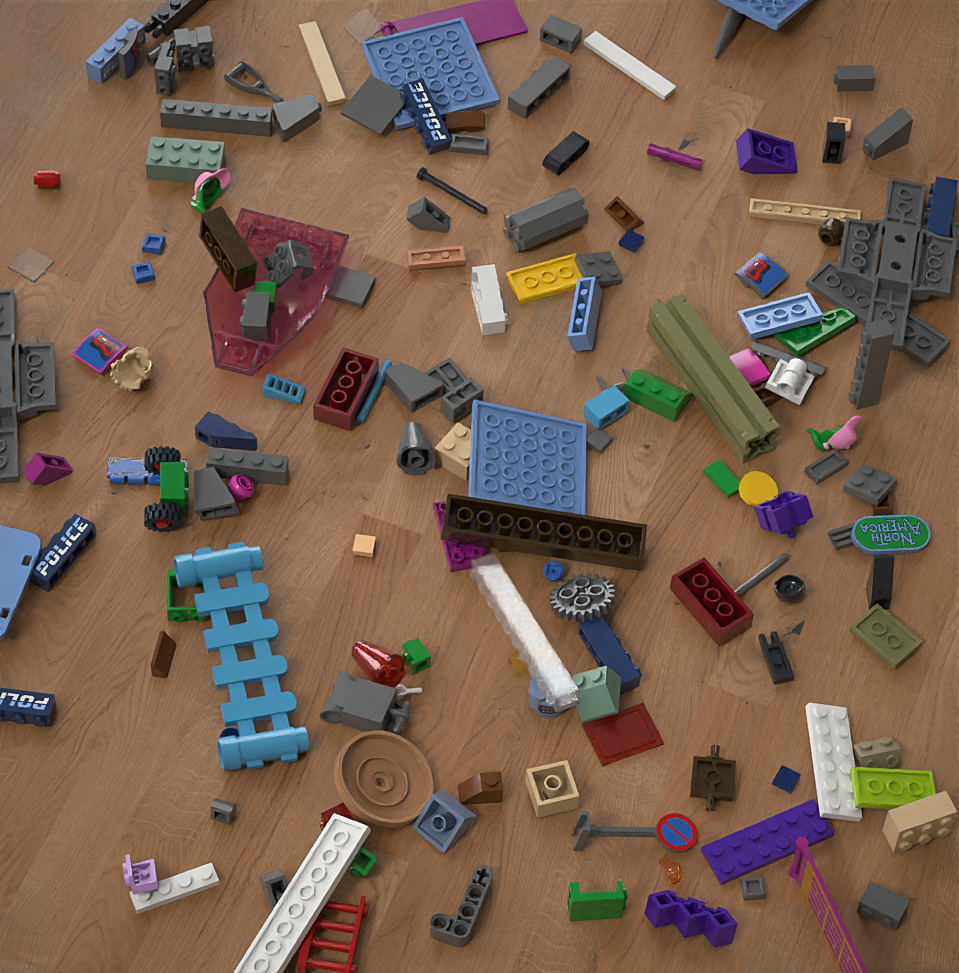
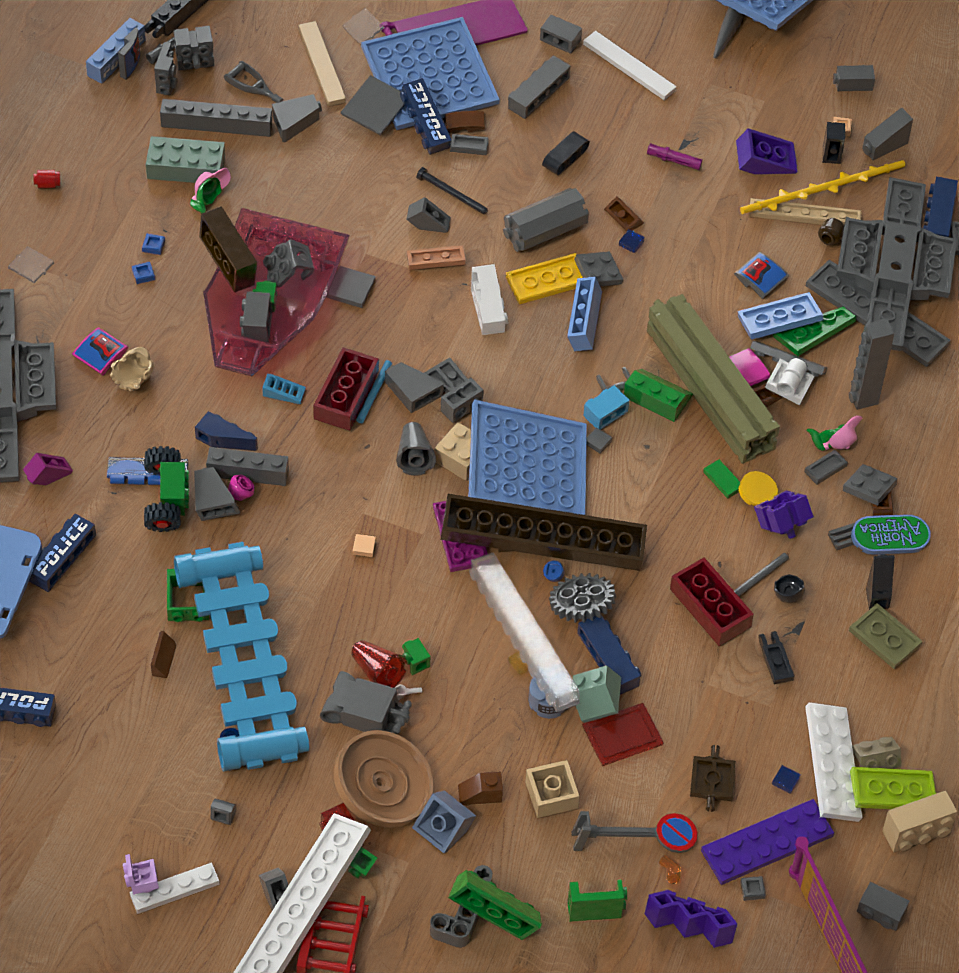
none -> green slope [448,870,542,940]
none -> yellow plant [740,160,905,214]

